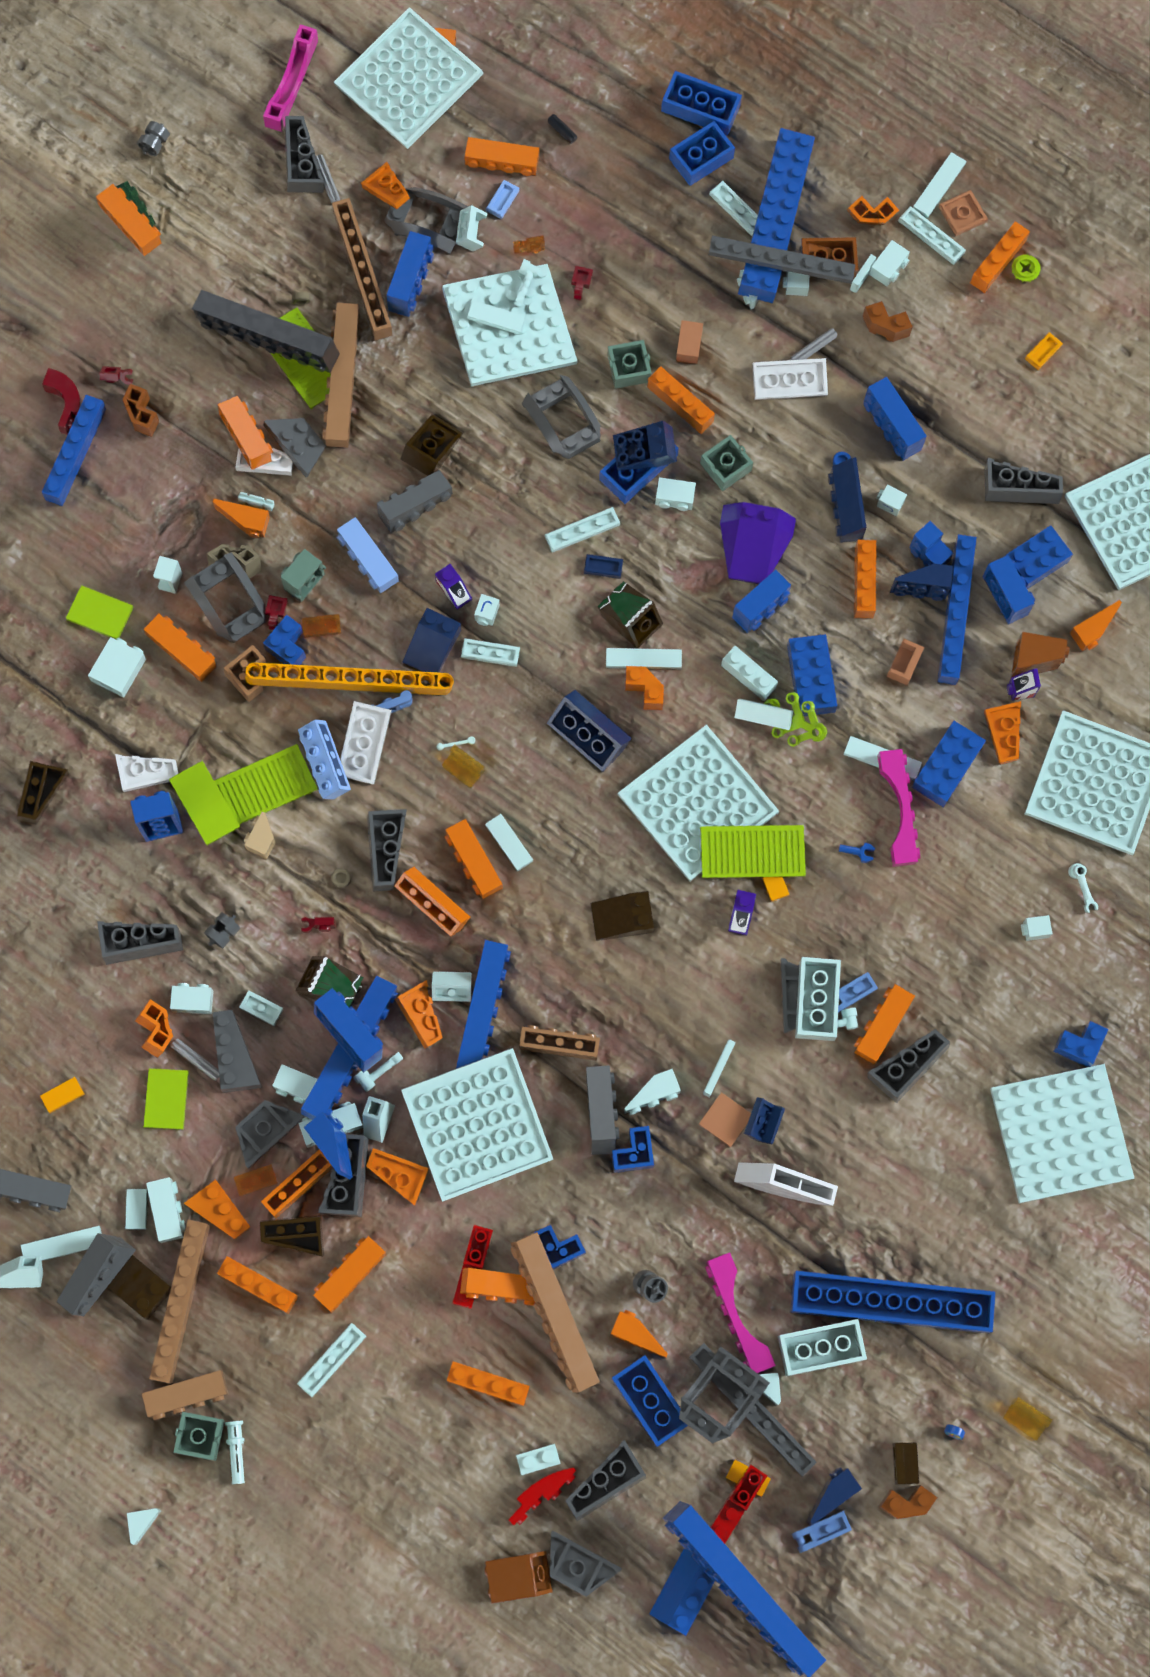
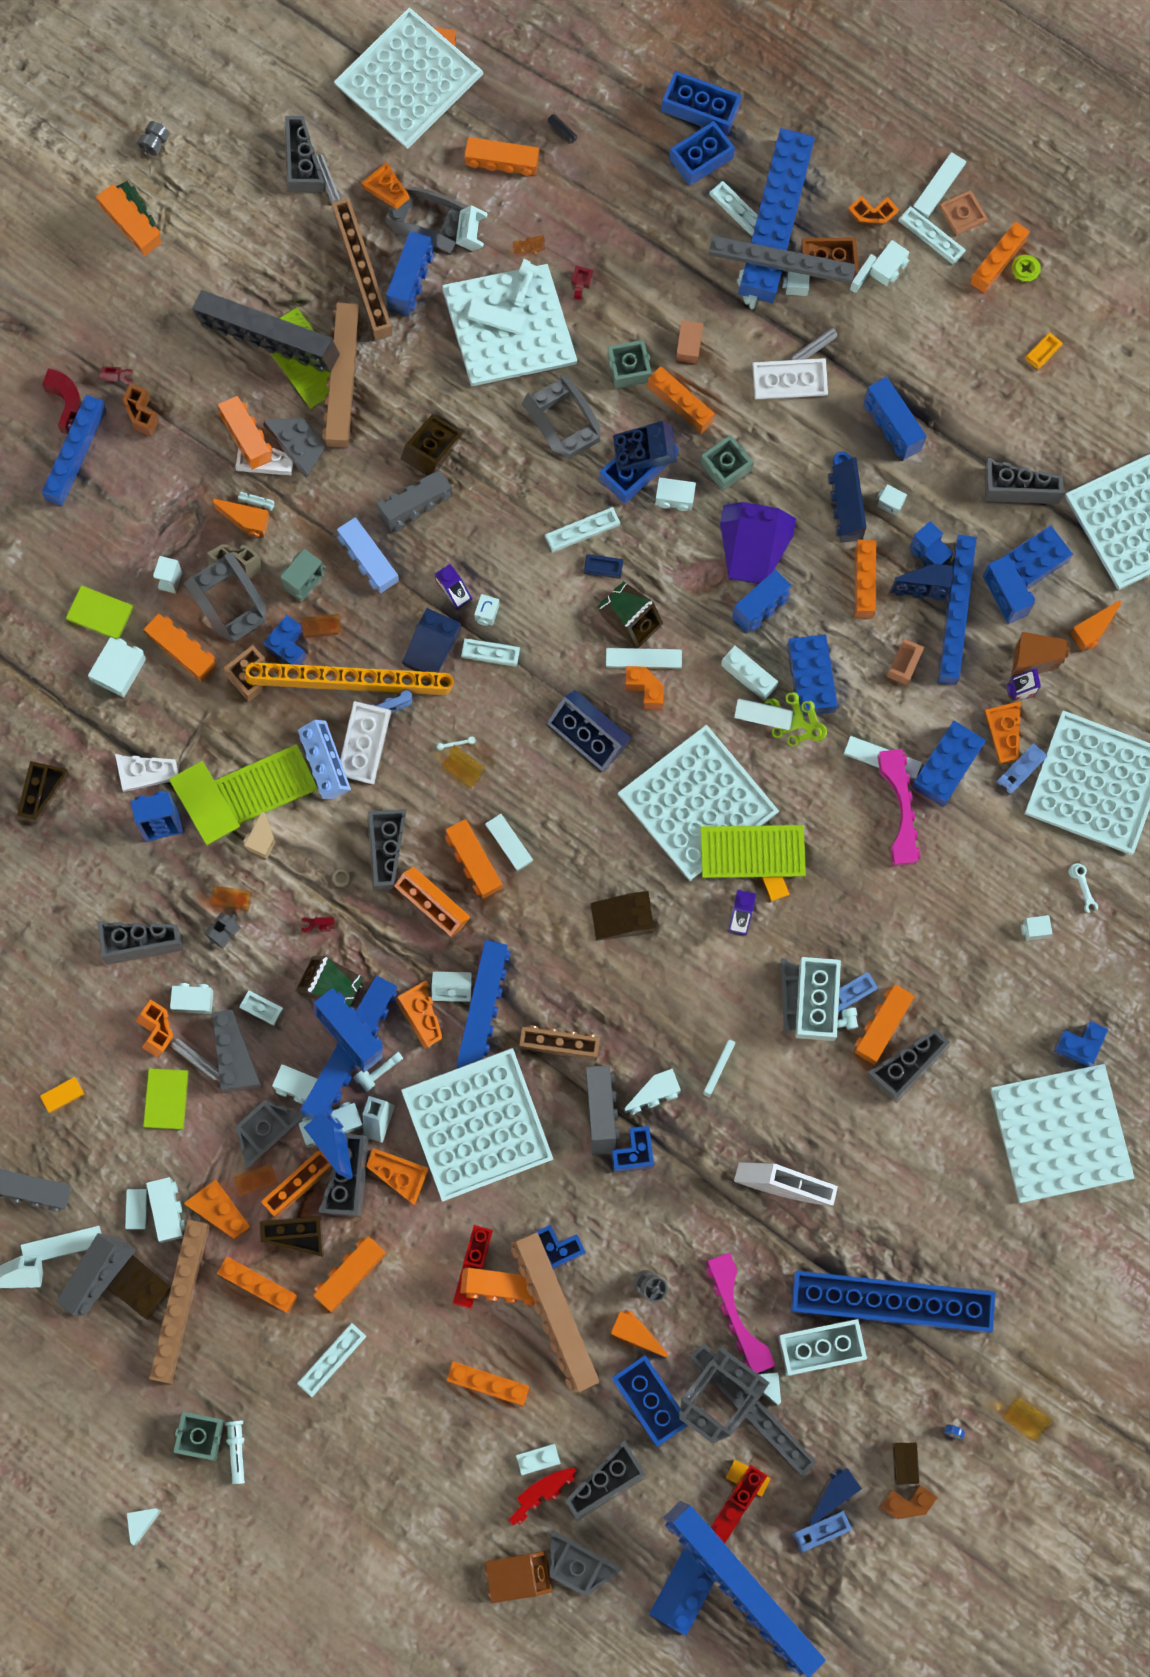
medium nougat brick [142,1370,229,1420] -> none
dark pink arch [263,24,318,132] -> none
dark red plate [265,595,288,630] -> none
light blue tile [486,180,519,219] -> none
nougat tile [698,1092,751,1148] -> none
dark blue bracket [744,1097,785,1145] -> none
blue bar [838,843,875,863] -> none
dark orange brick [863,301,913,342] -> none
none -> clear orange plate [210,885,252,911]
none -> medium blue plate [997,743,1048,795]

